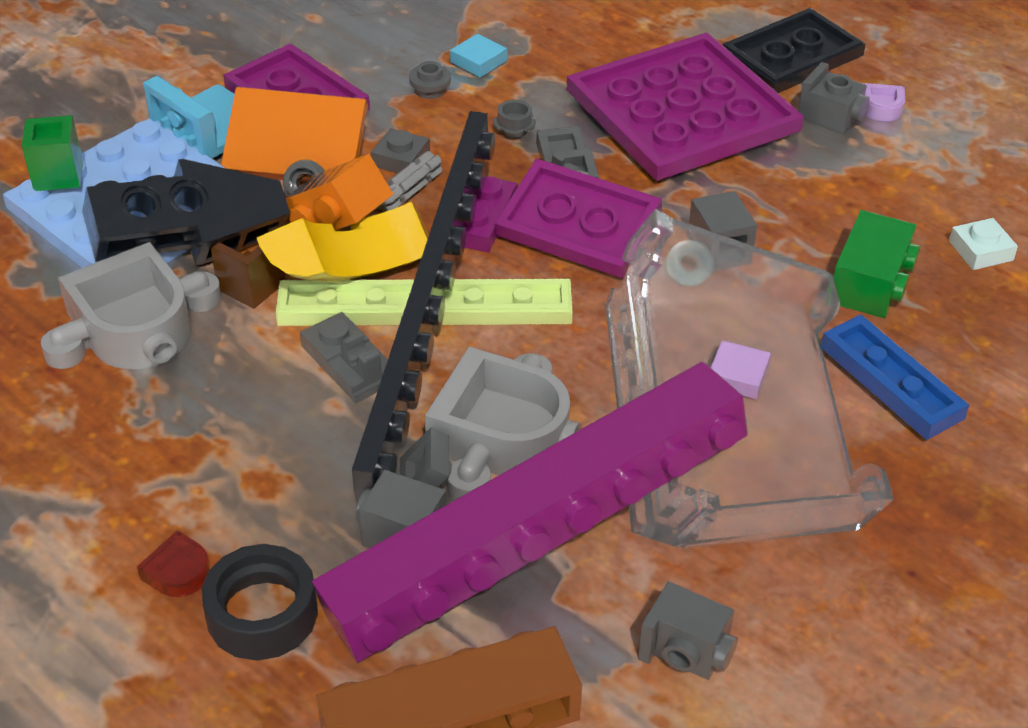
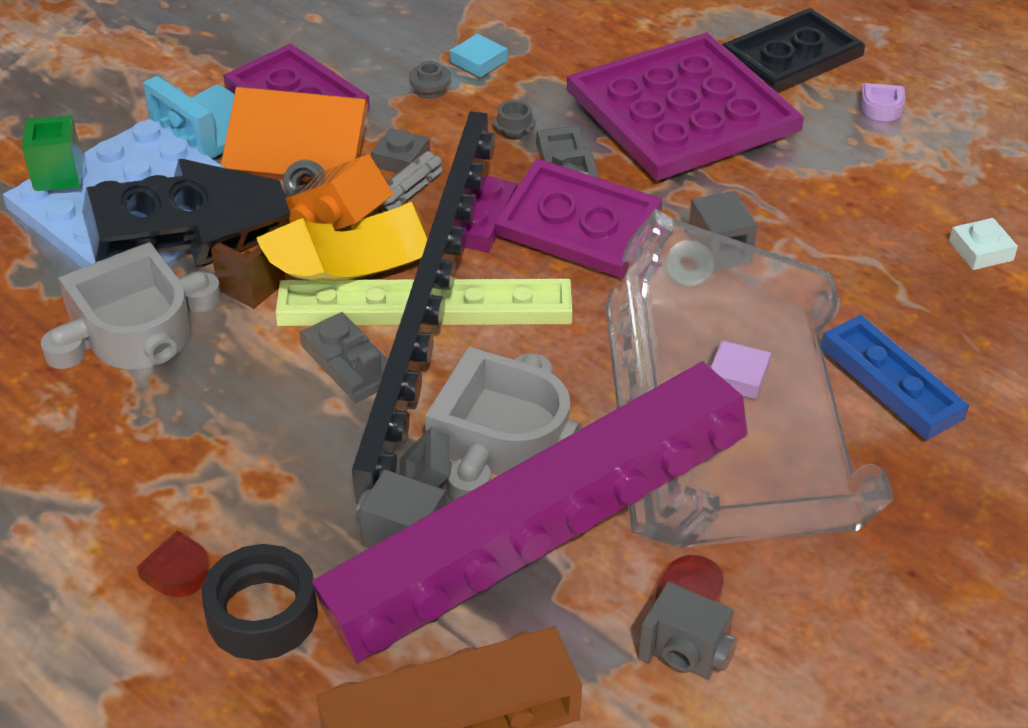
dark grey brick [798,62,870,134] -> none
green brick [829,210,921,319] -> none
none -> clear red tile [655,555,724,603]

